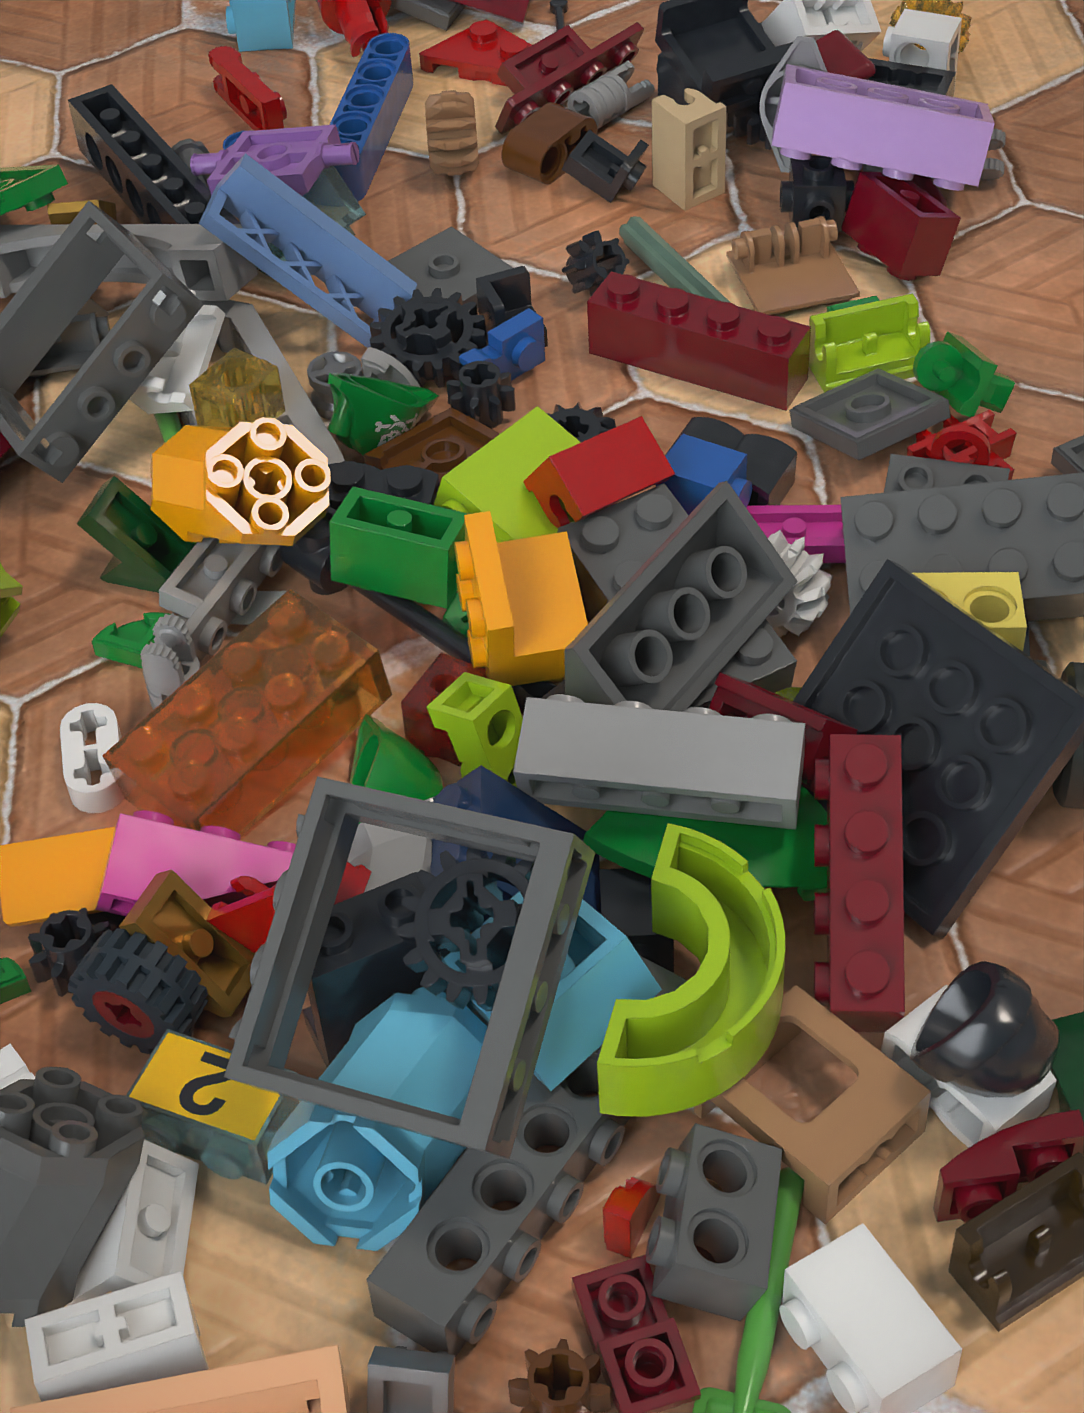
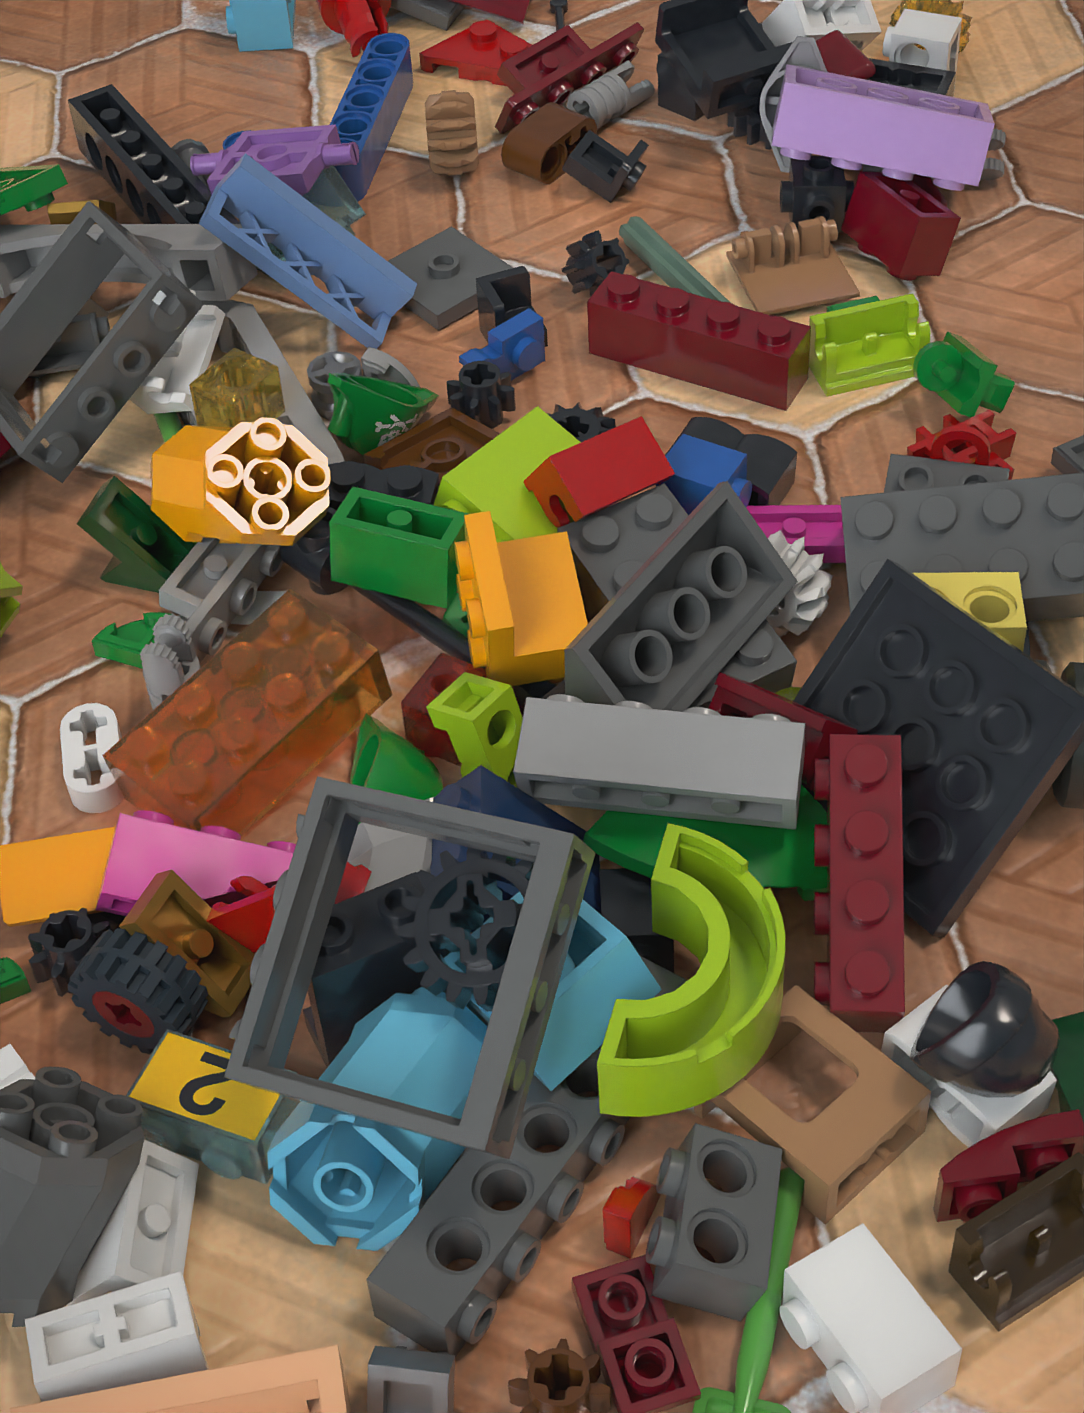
red hinge [208,45,287,131] -> none
black gear [369,288,487,388] -> none
tan hinge [652,88,726,211] -> none
dark grey plate [789,368,950,460] -> none

